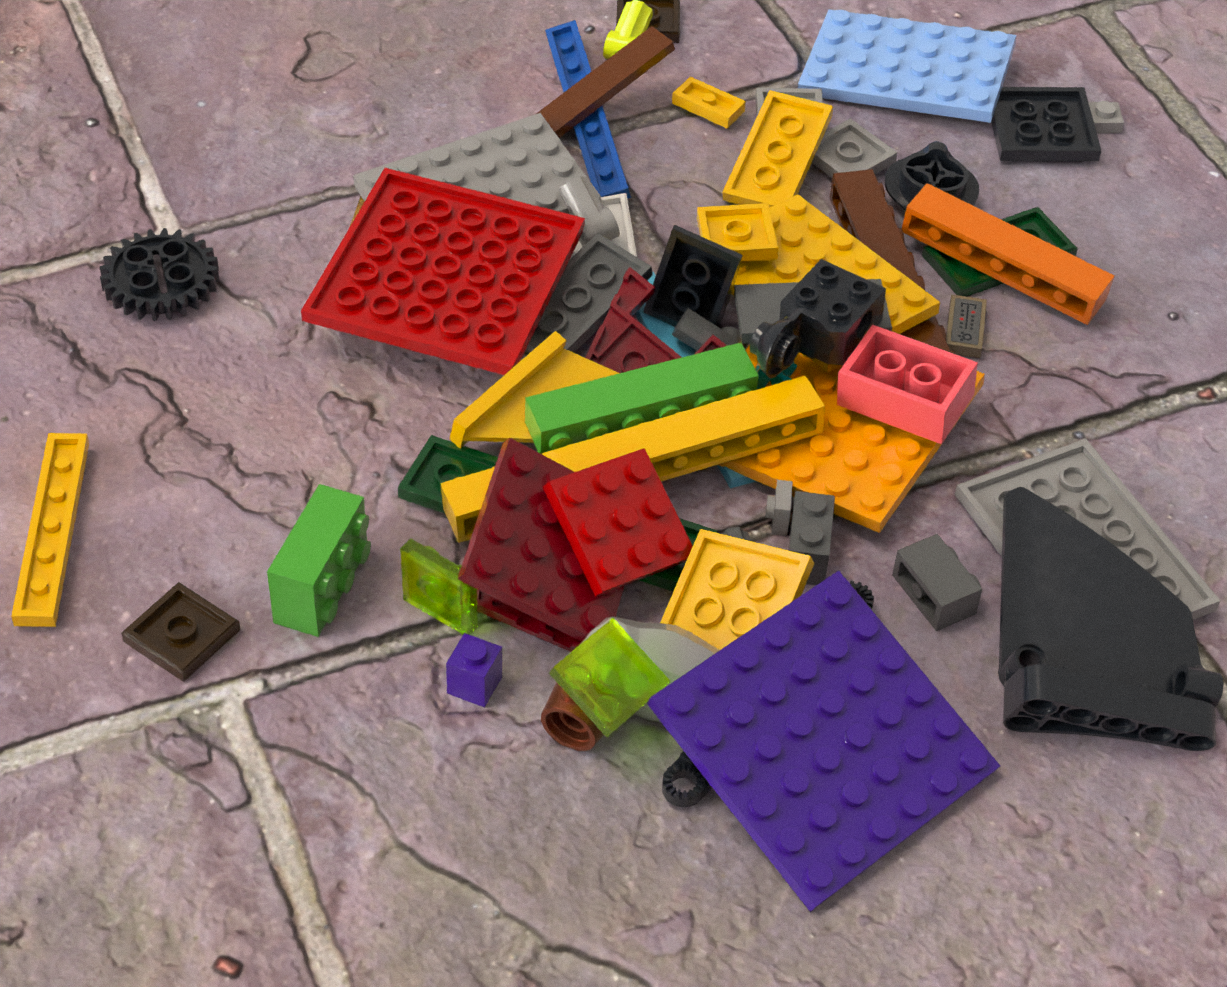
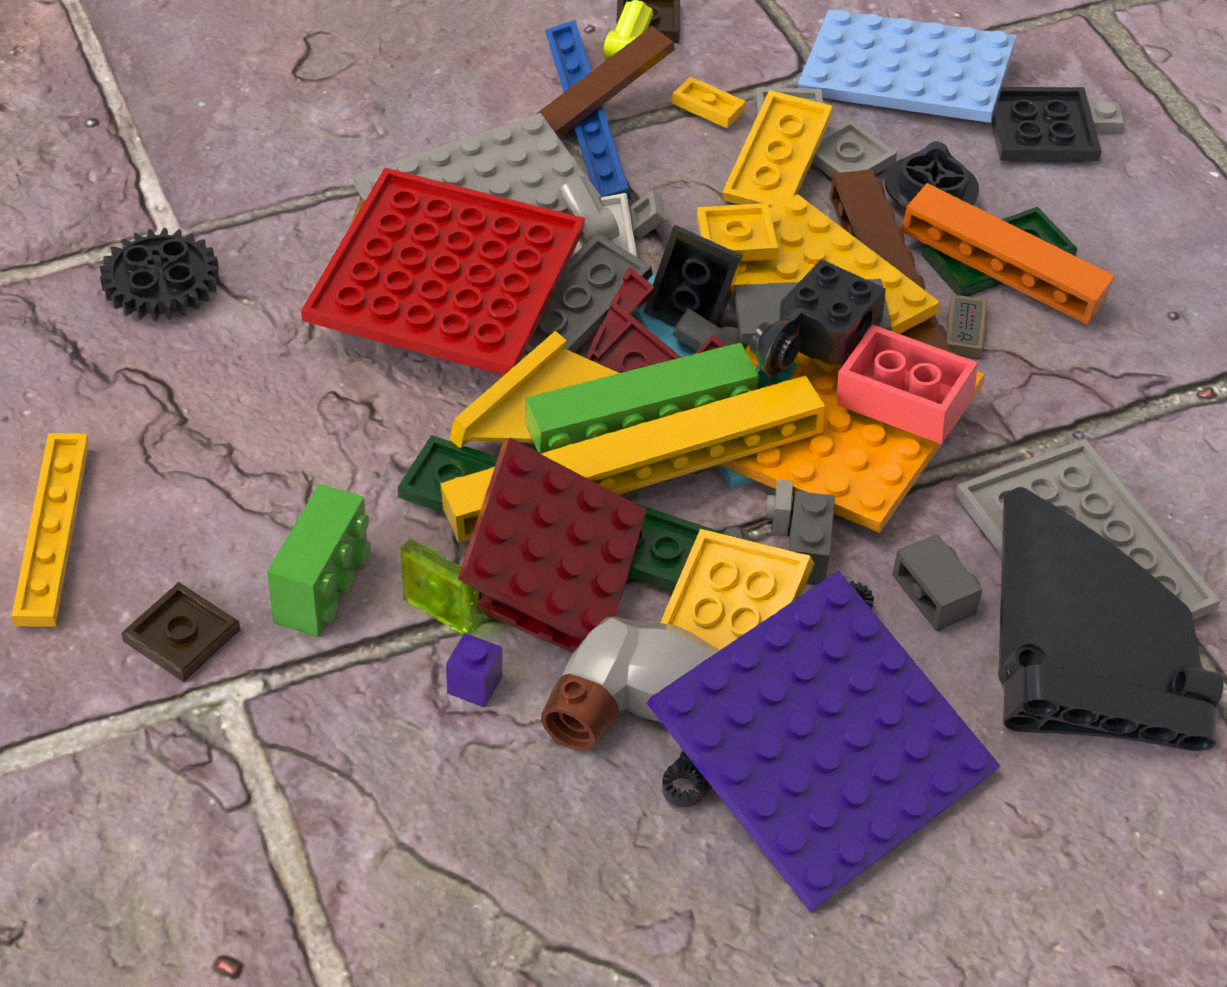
red plate [543,448,693,597] -> none
clear neon green plate [549,618,671,738] -> none
none -> light grey plate [629,189,666,239]

